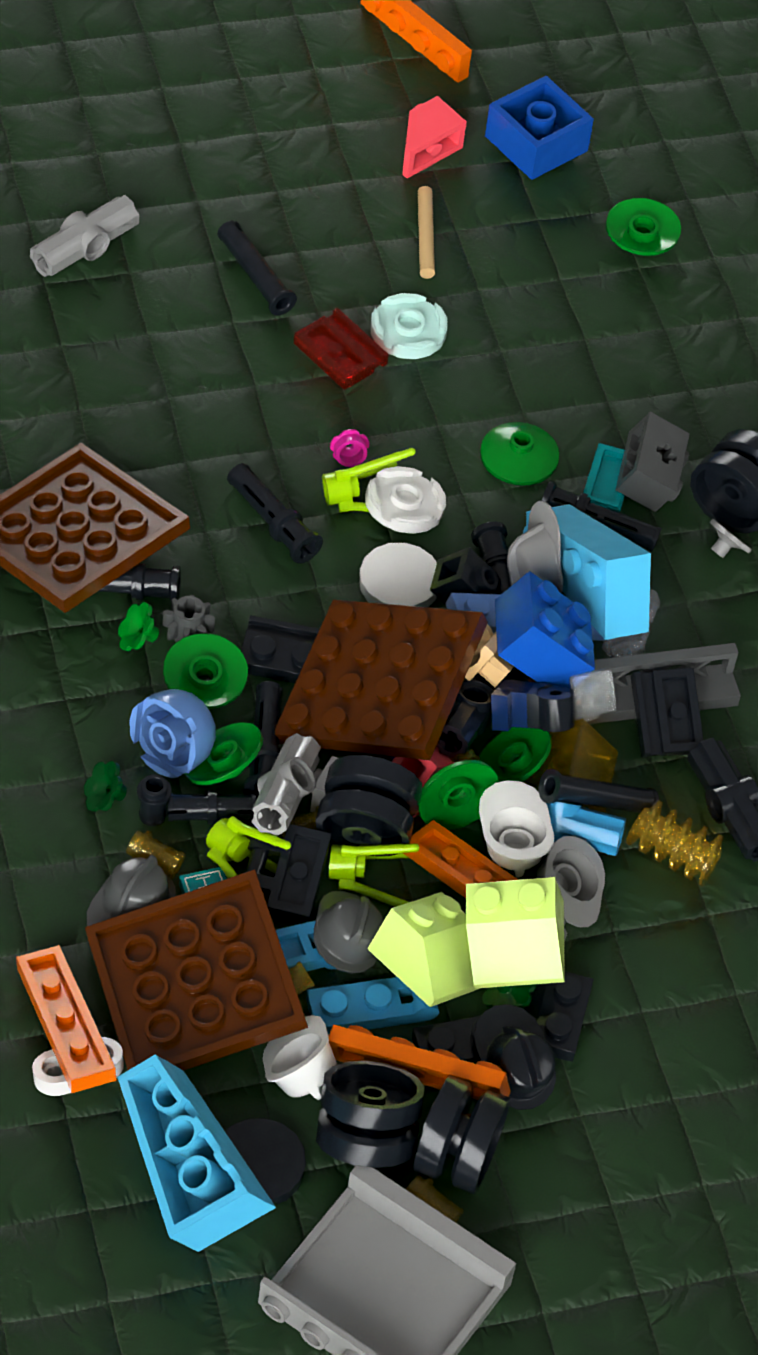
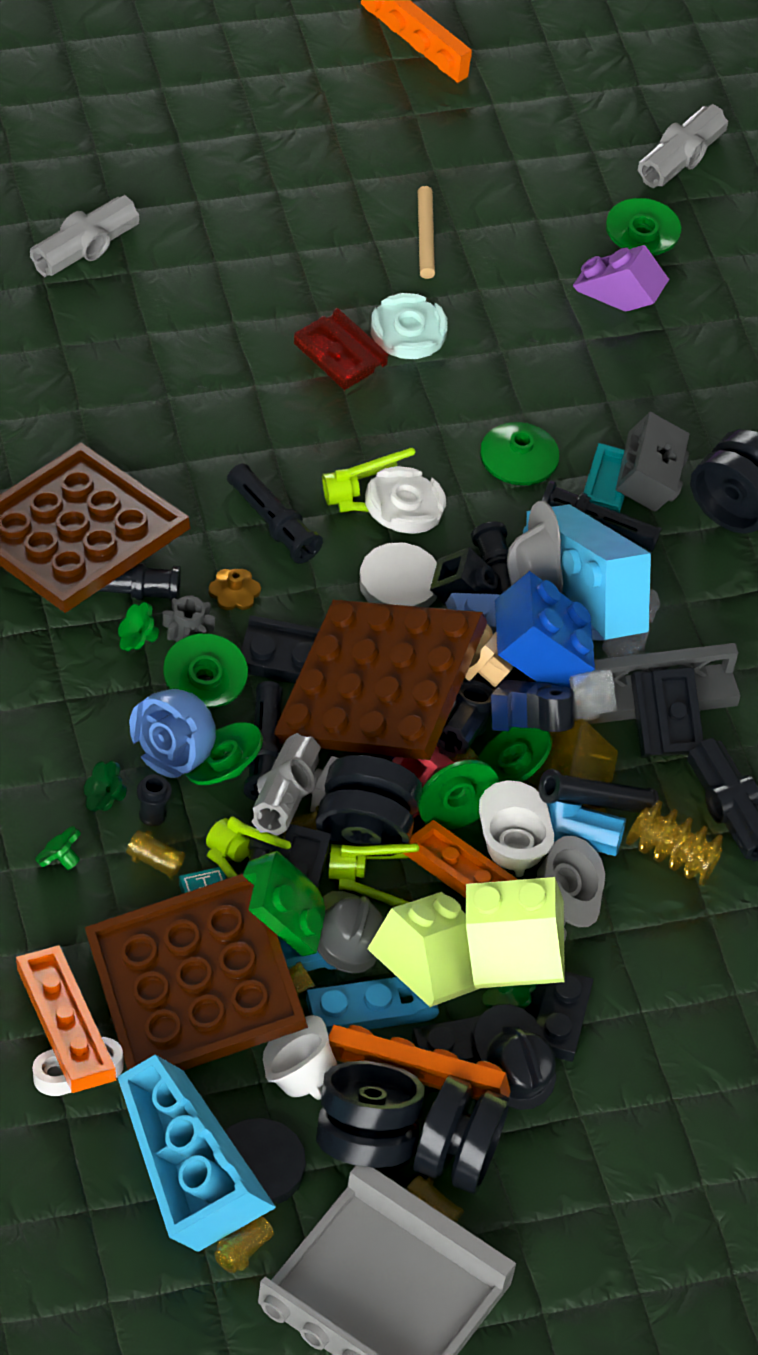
dark grey piece [87,855,176,926] -> none
black pin [168,790,256,825] -> none
black pin [217,220,297,316] -> none
dark pink plate [330,429,369,467] -> none
coral slope [402,96,467,179] -> none
blue brick [485,75,594,180] -> none
light grey plant [710,519,752,558] -> none
none -> green plant [35,826,81,870]
none -> pearl gold plant [208,569,261,610]
none -> clear yellow pin [214,1216,274,1273]
none -> green slope [243,851,325,956]
none -> medium lavender slope [573,245,669,312]
none -> light grey piece [637,104,729,189]

